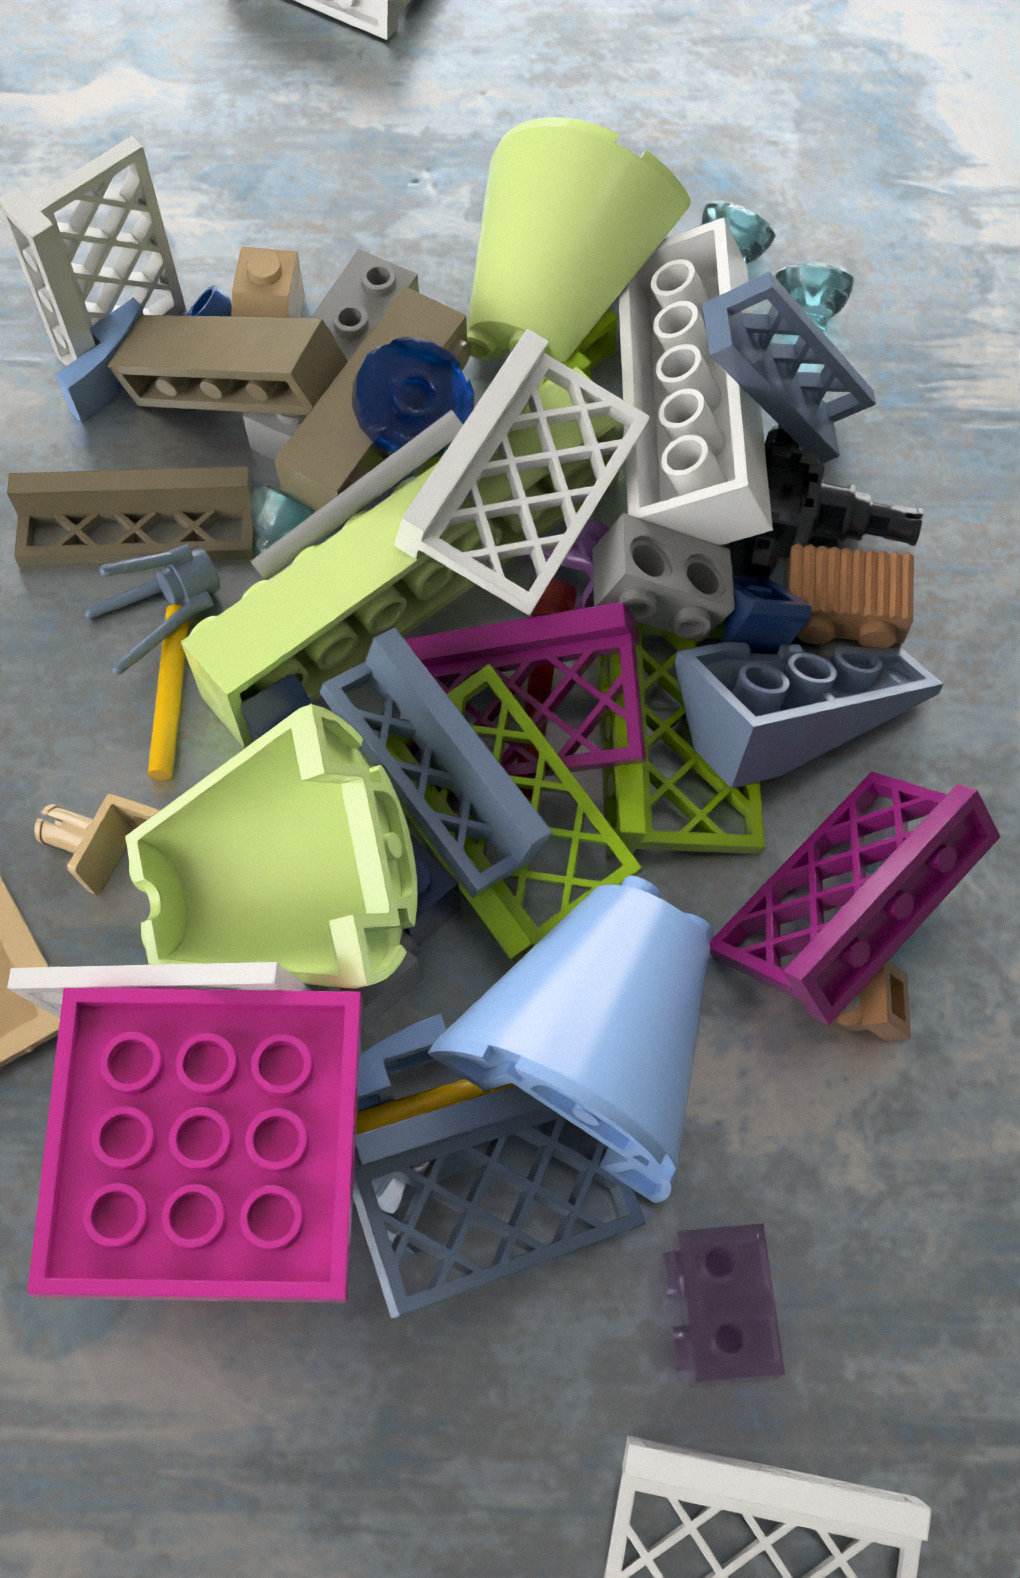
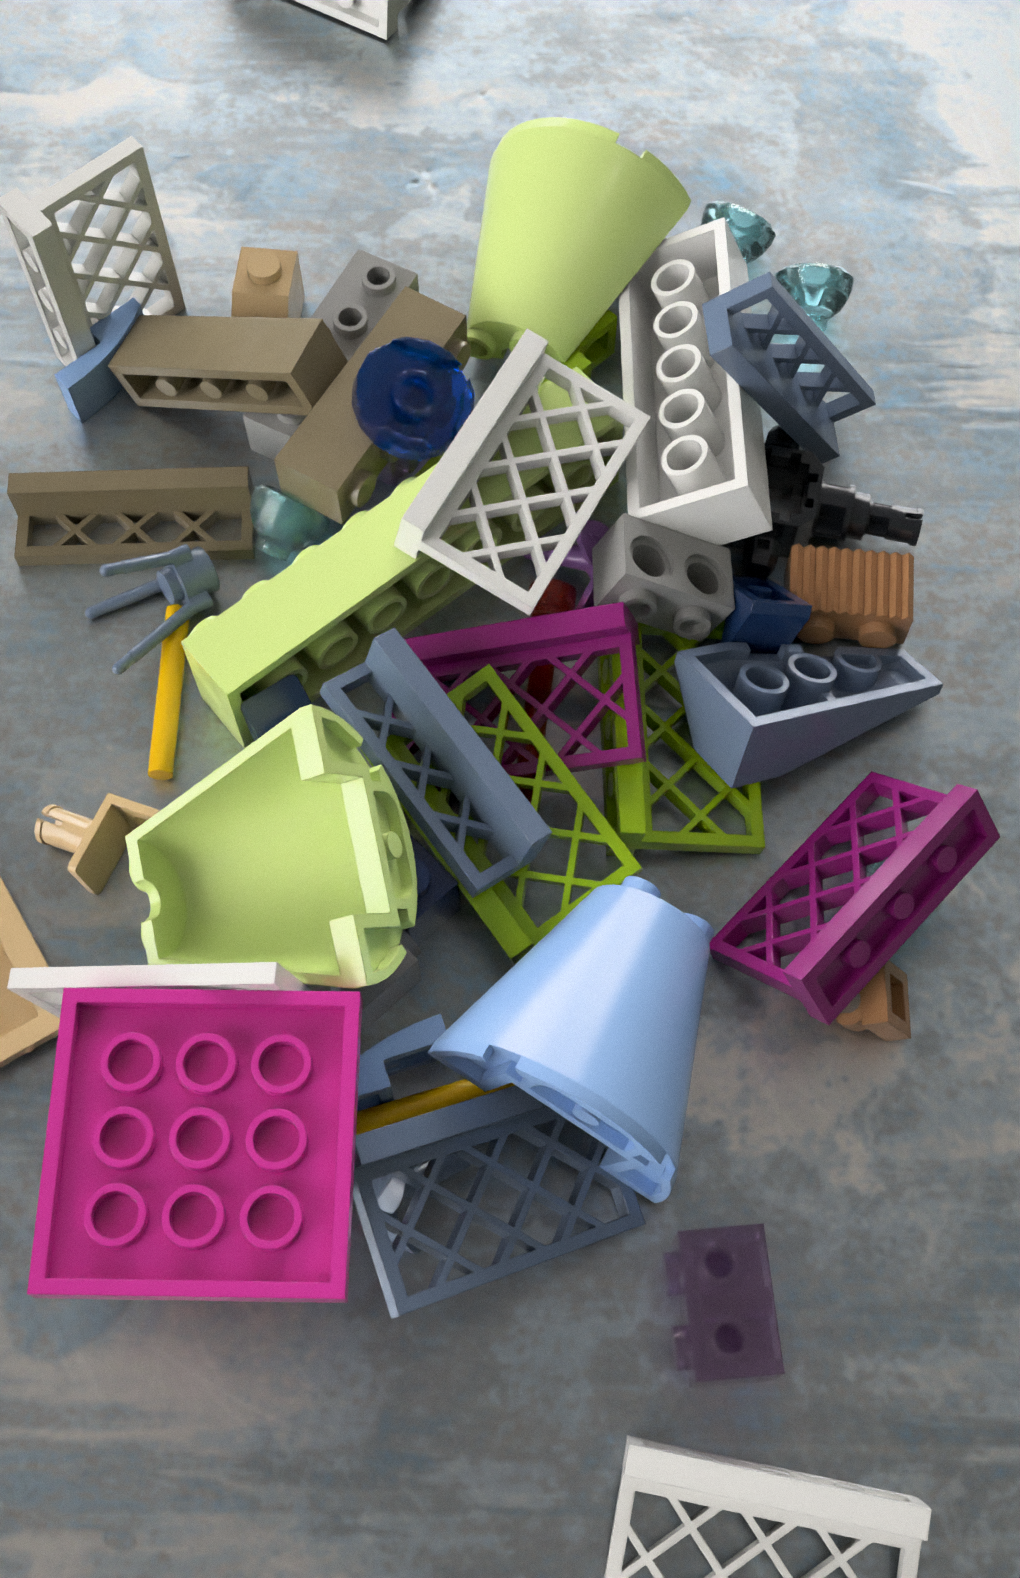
blue hinge [187,285,232,317] -> none
light grey bar [251,410,463,580] -> none

